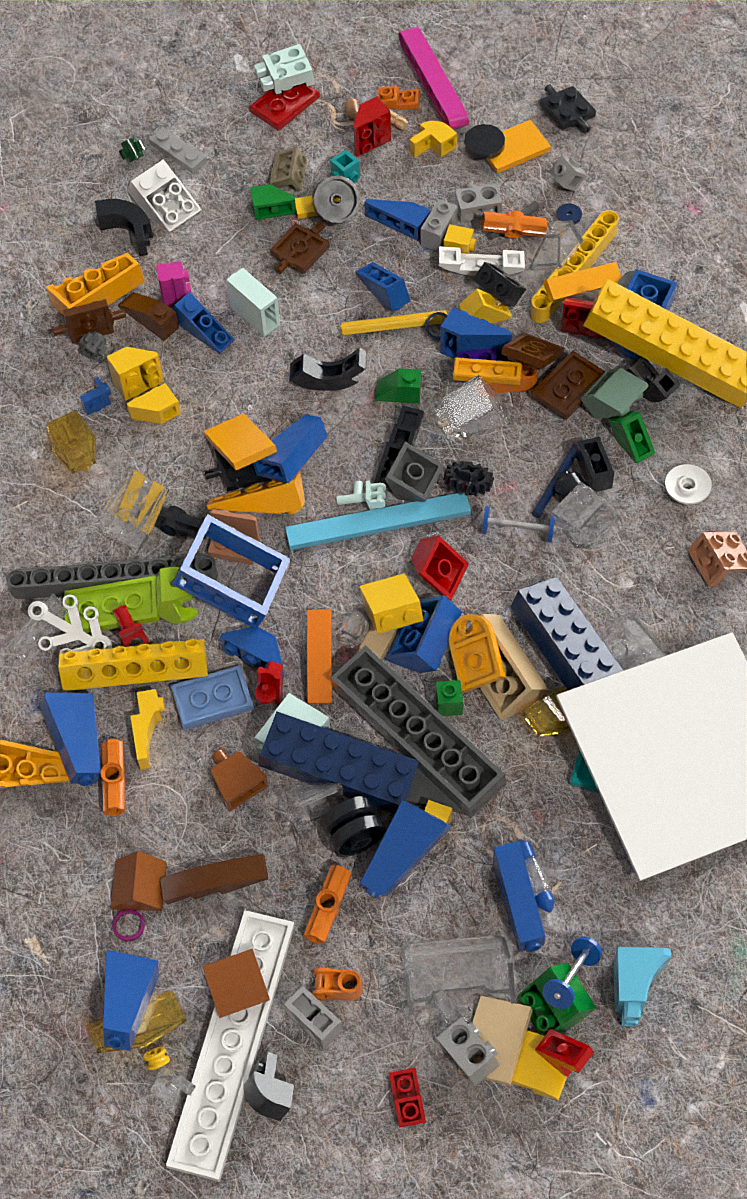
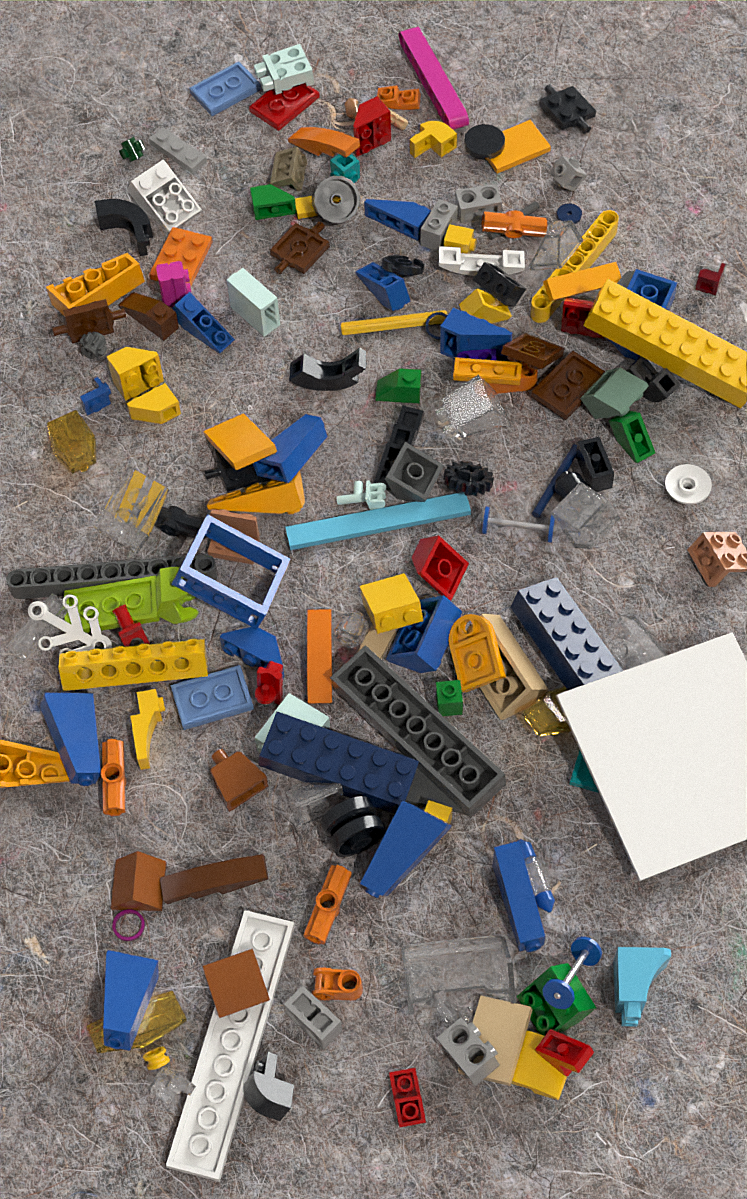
none -> orange plate [149,227,213,286]
none -> medium blue tile [189,61,262,116]
none -> orange slope [288,127,360,158]
none -> black tile [381,255,425,275]
none -> dark red panel [695,263,726,296]

